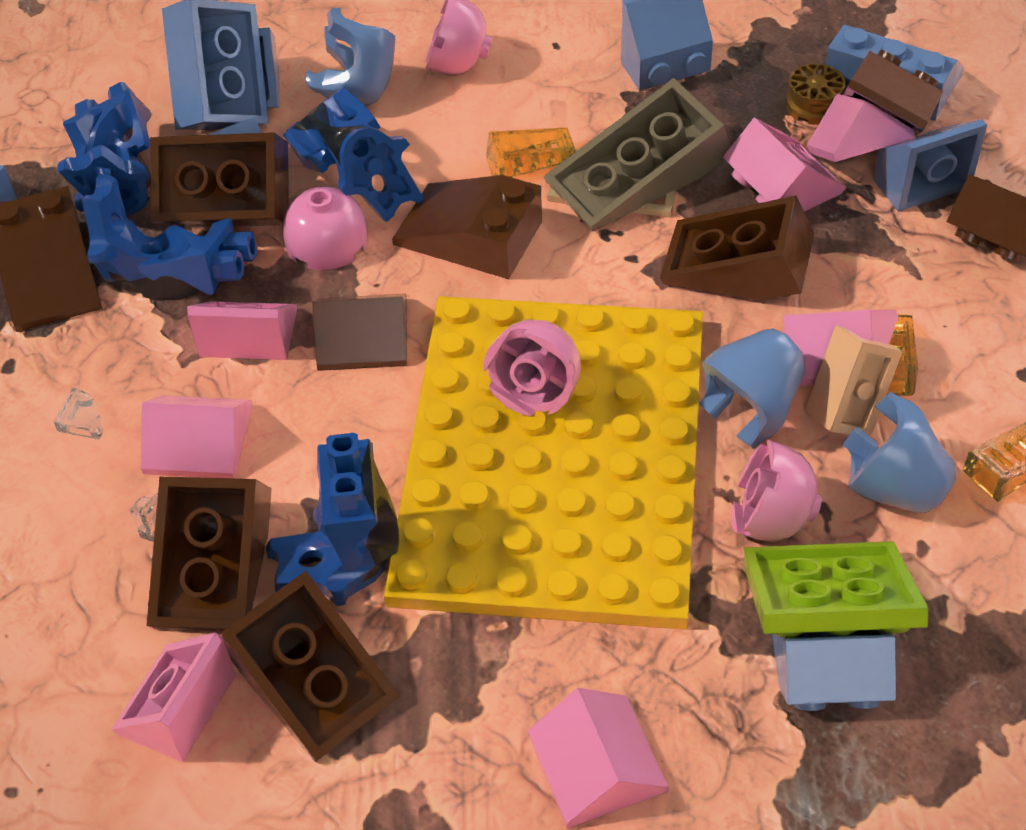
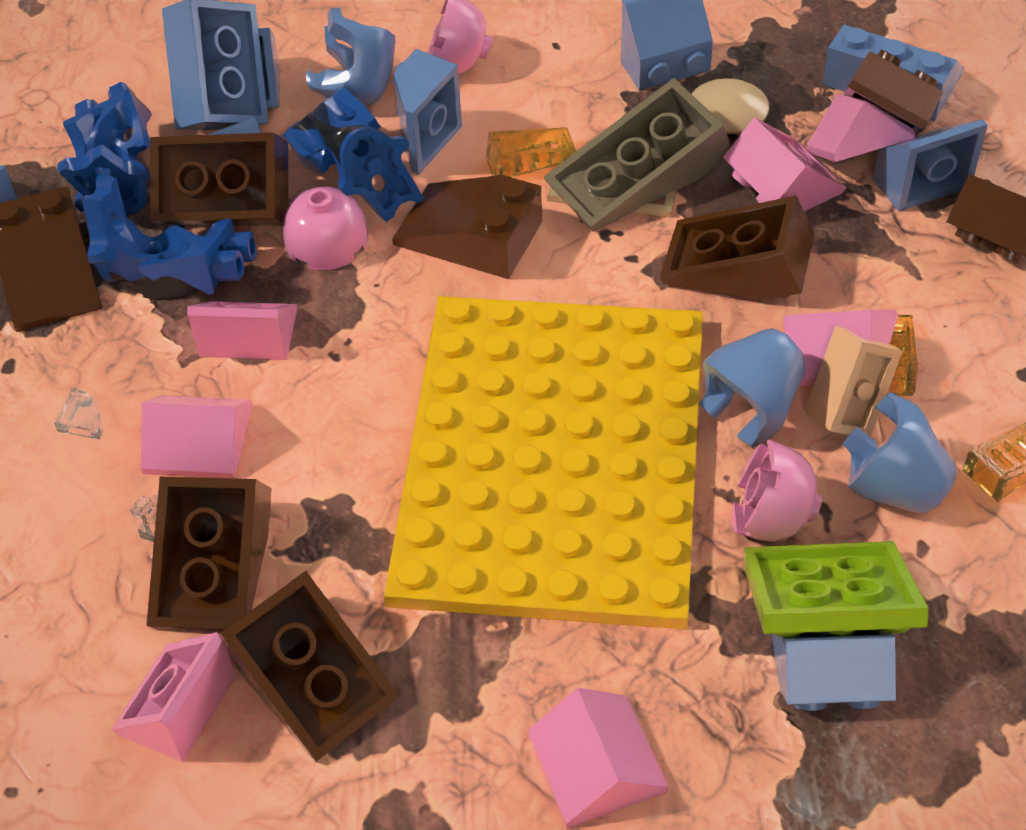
blue hips [266,433,399,606] -> none
reddish brown slope [312,293,407,371] -> none
bright pink cylinder [483,320,581,416] -> none
pearl gold wheel [786,63,845,125] -> none
none -> medium blue slope [393,49,462,175]
none -> tan dish [692,79,769,137]

